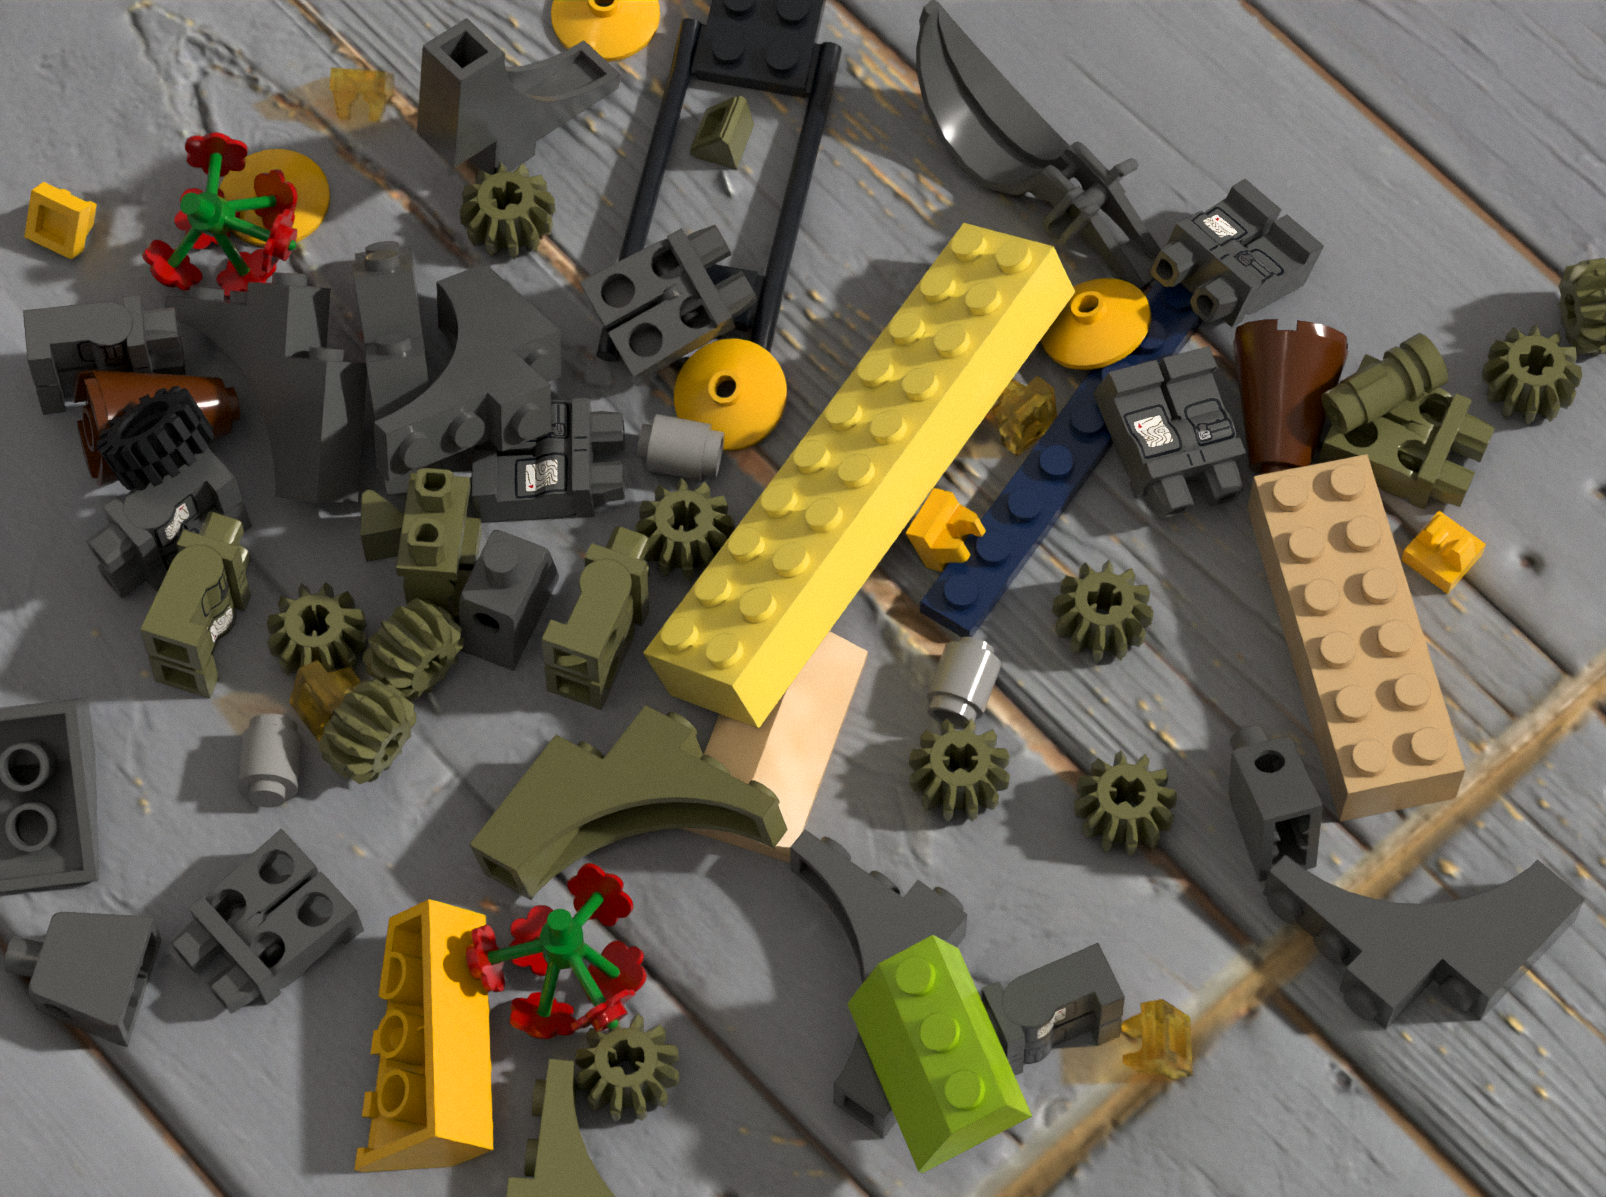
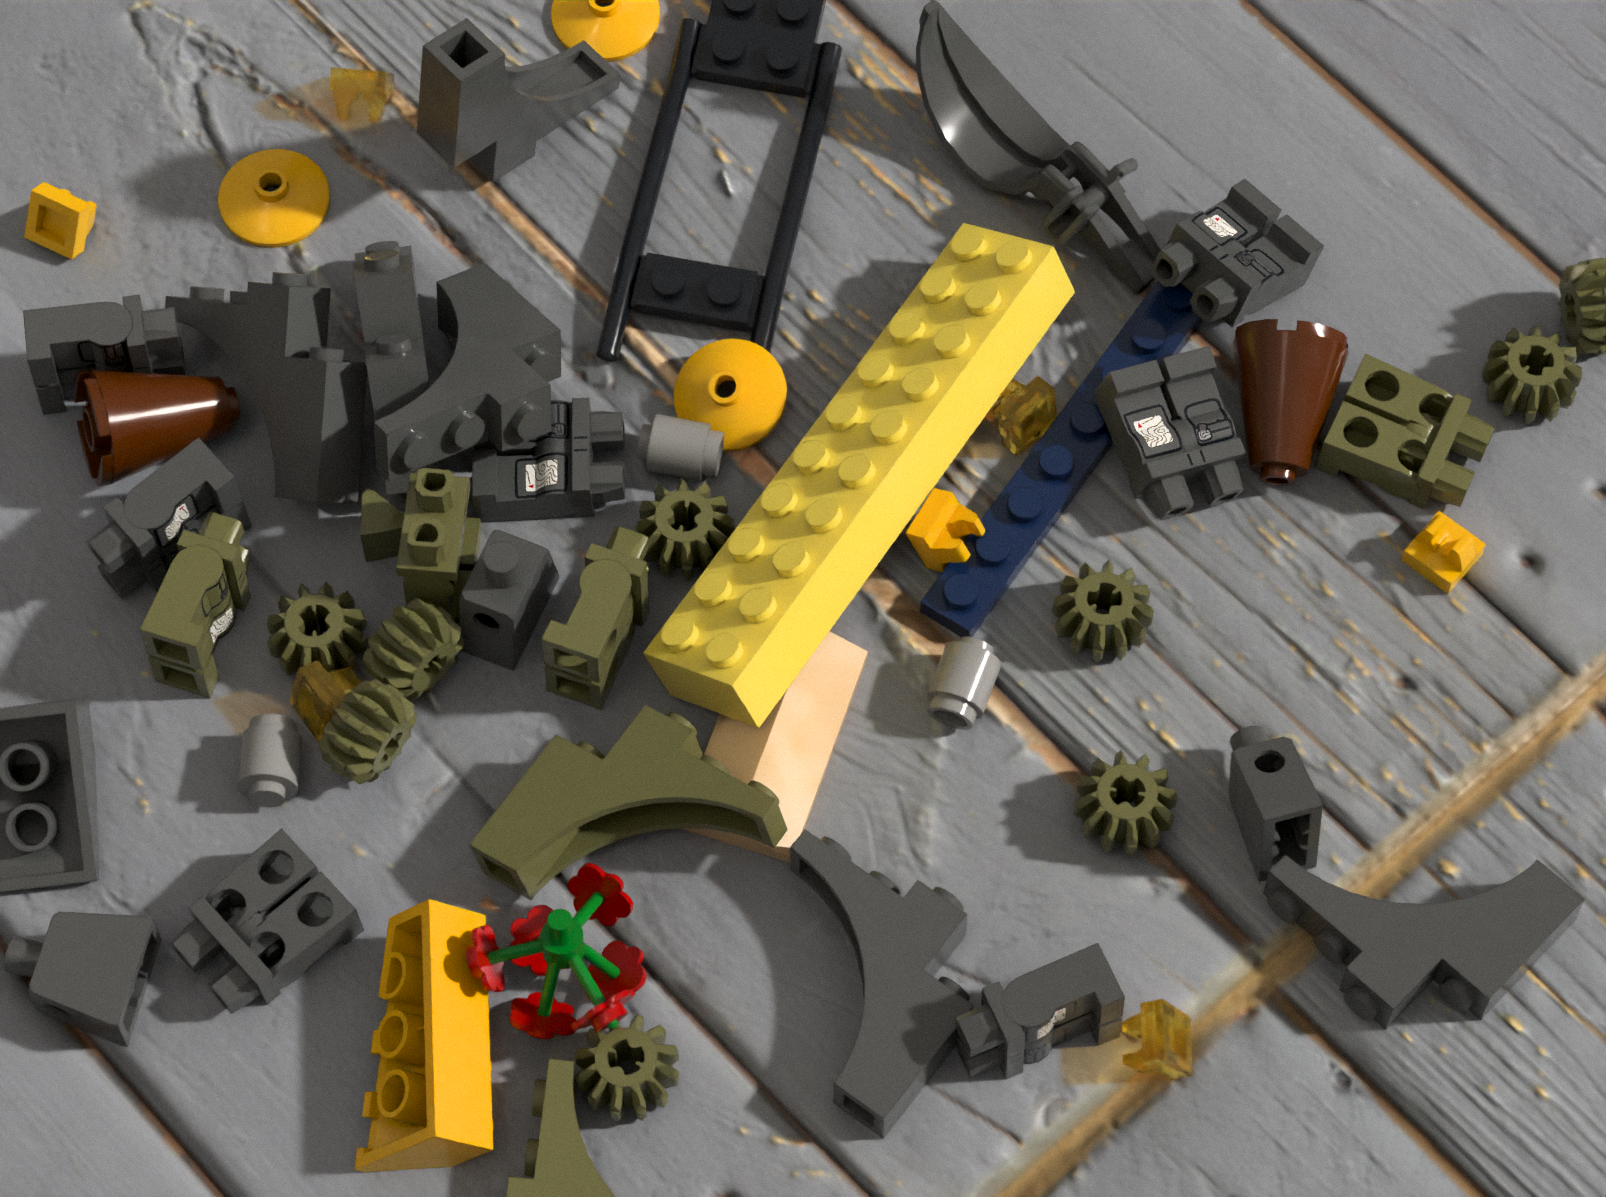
black tyre [97,386,214,491] -> none
red plant [142,132,298,300] -> none
olive gear [459,161,556,260] -> none
dark grey hips [580,225,757,387] -> none
olive slope [689,95,754,170] -> none
lime slope [847,935,1032,1173] -> none
olive gear [909,718,1010,822] -> none
yellow dish [1041,278,1151,370] -> none
tan brick [1247,454,1466,822] -> none
olive axle [1321,333,1449,434] -> none

